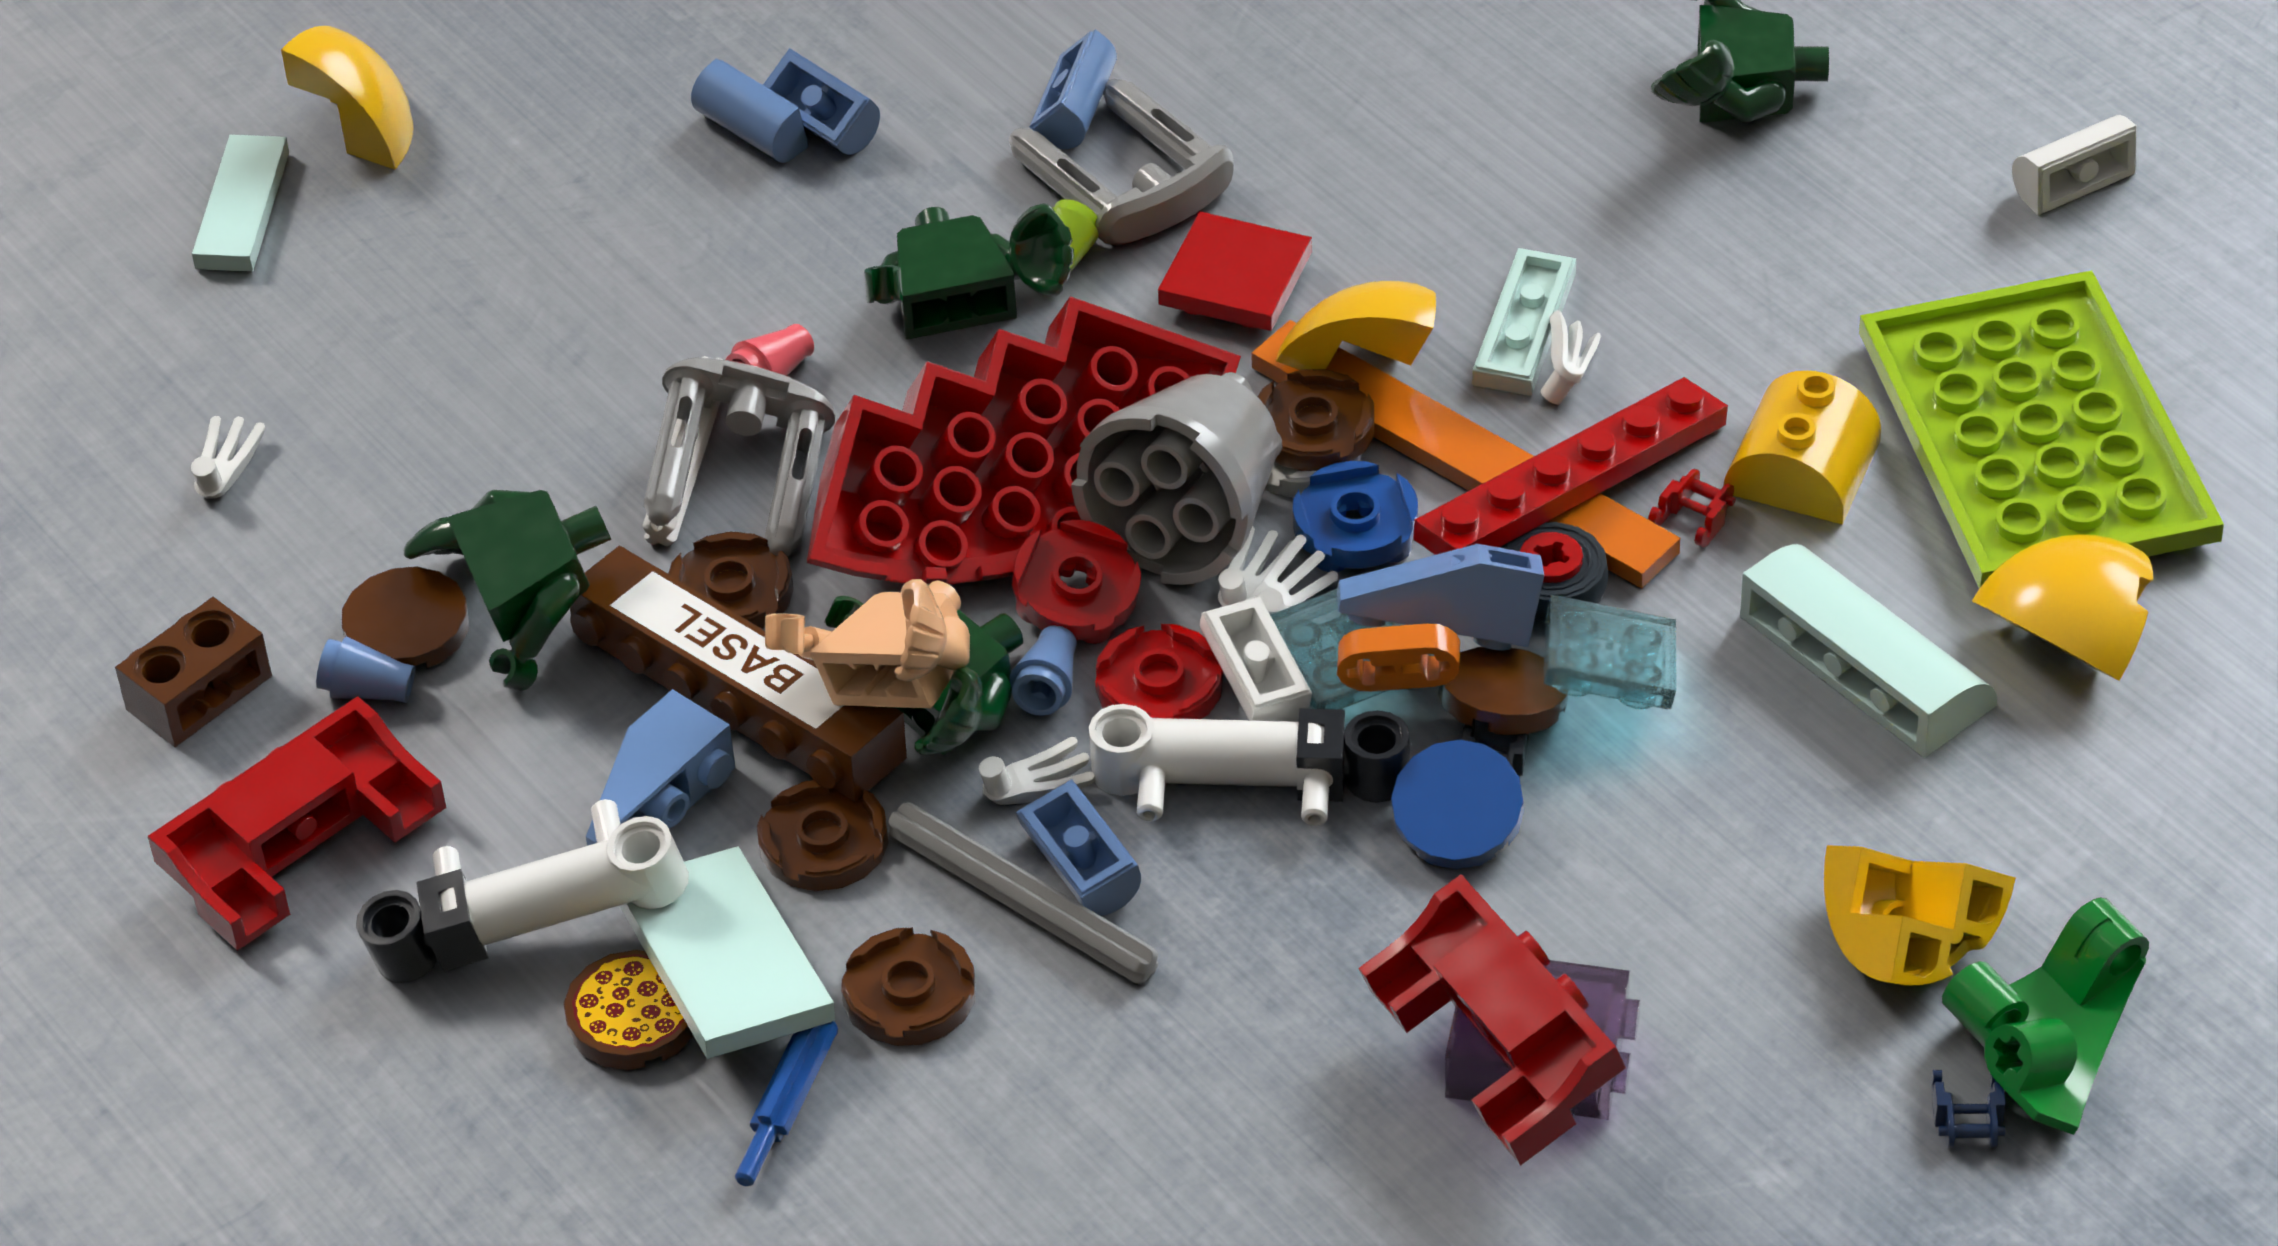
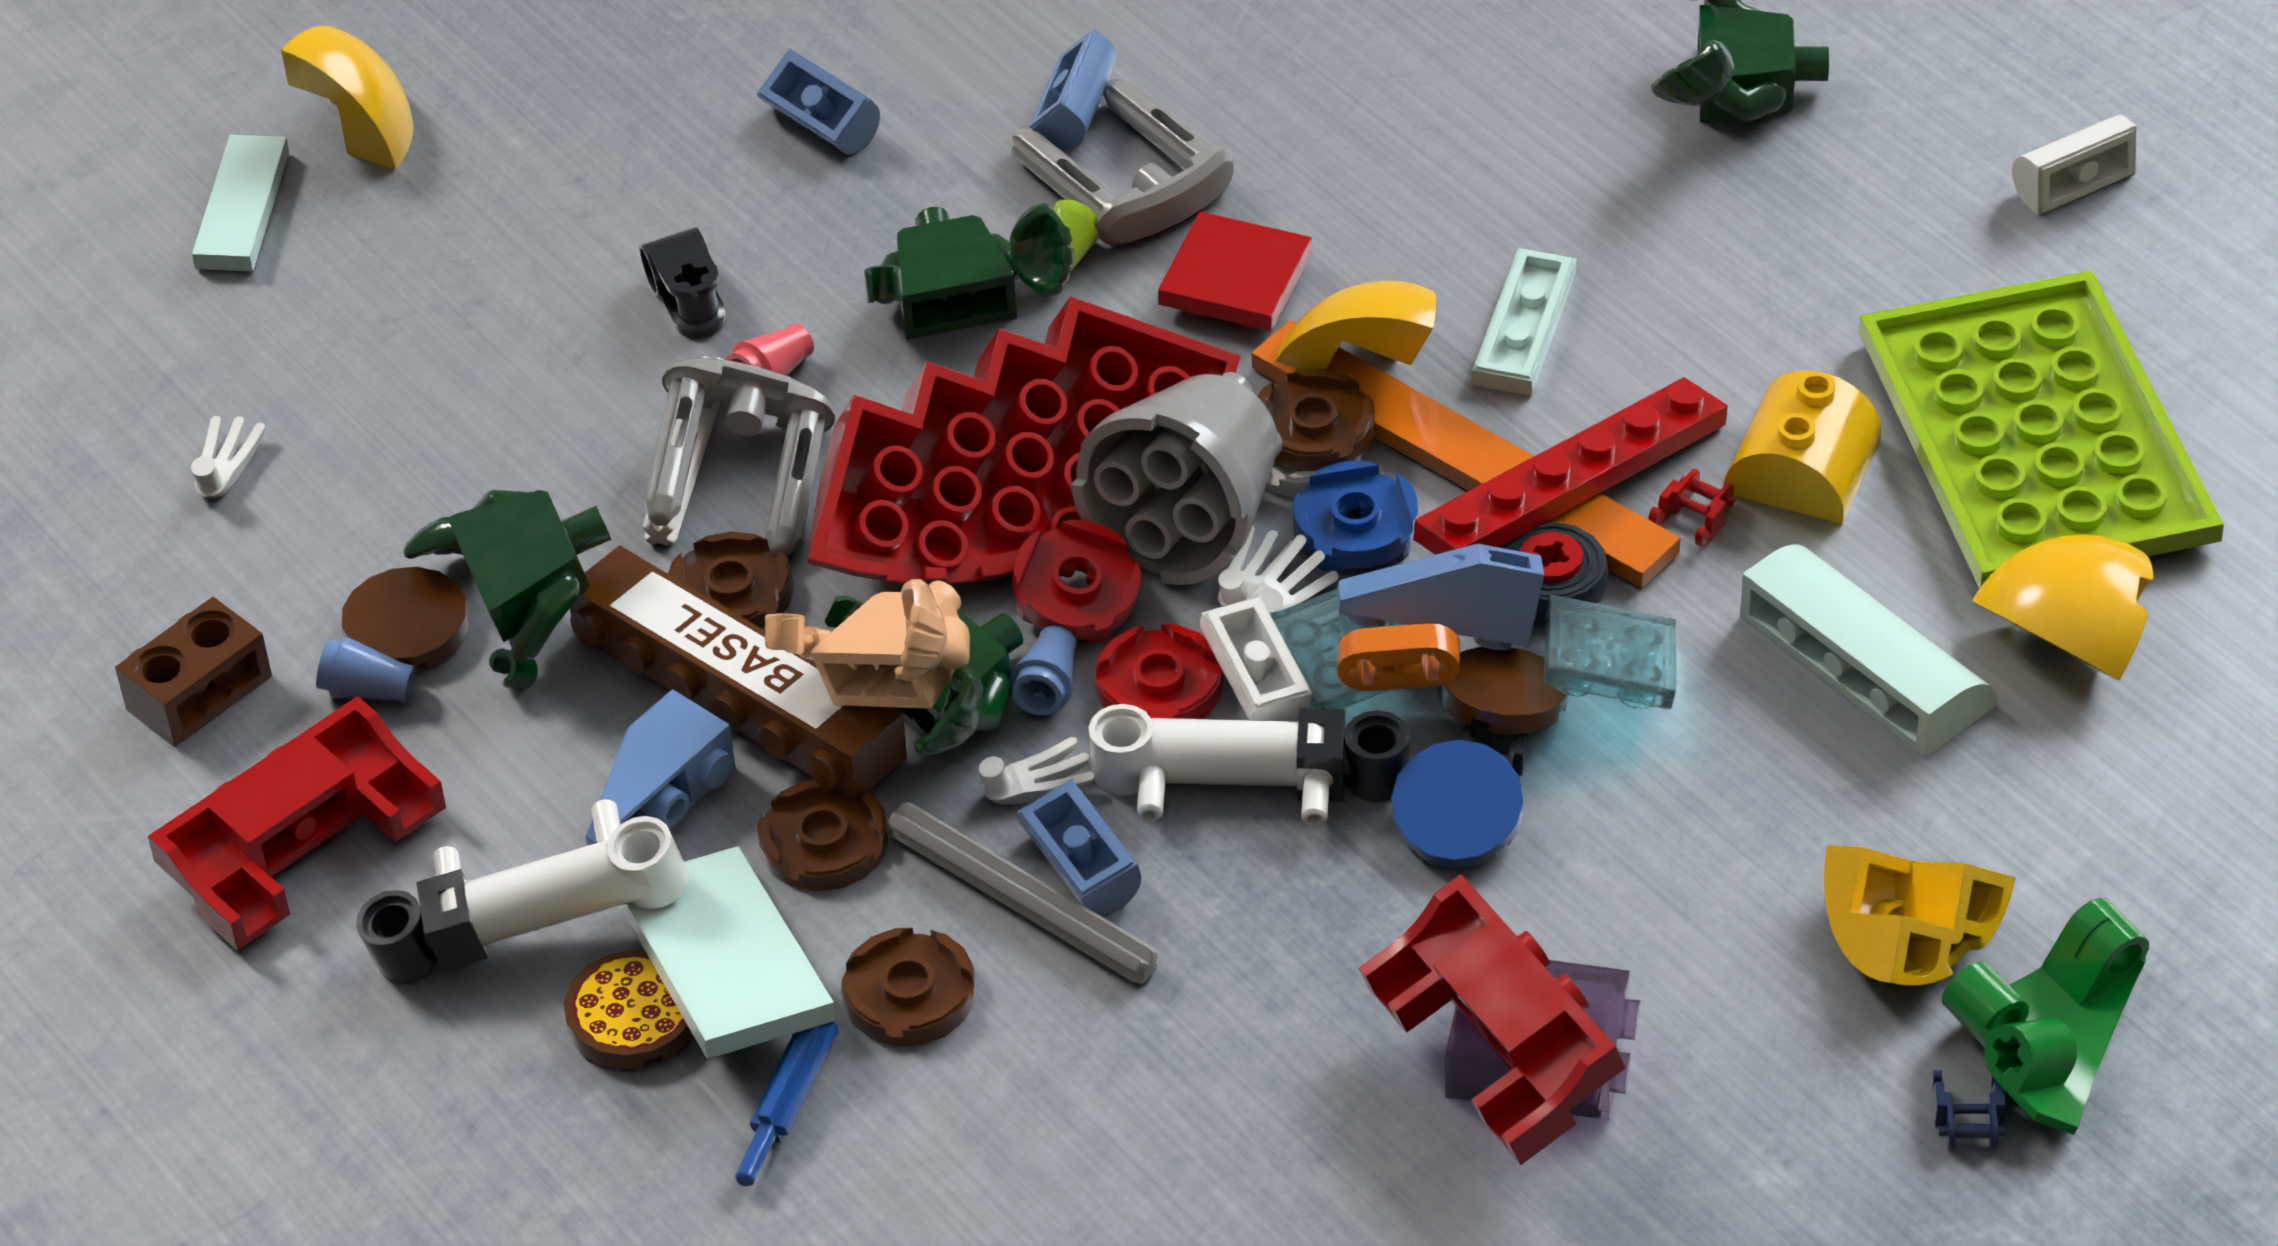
medium blue brick [691,58,808,163] -> none
white piece [1540,310,1601,405] -> none
none -> black piece [639,227,727,337]

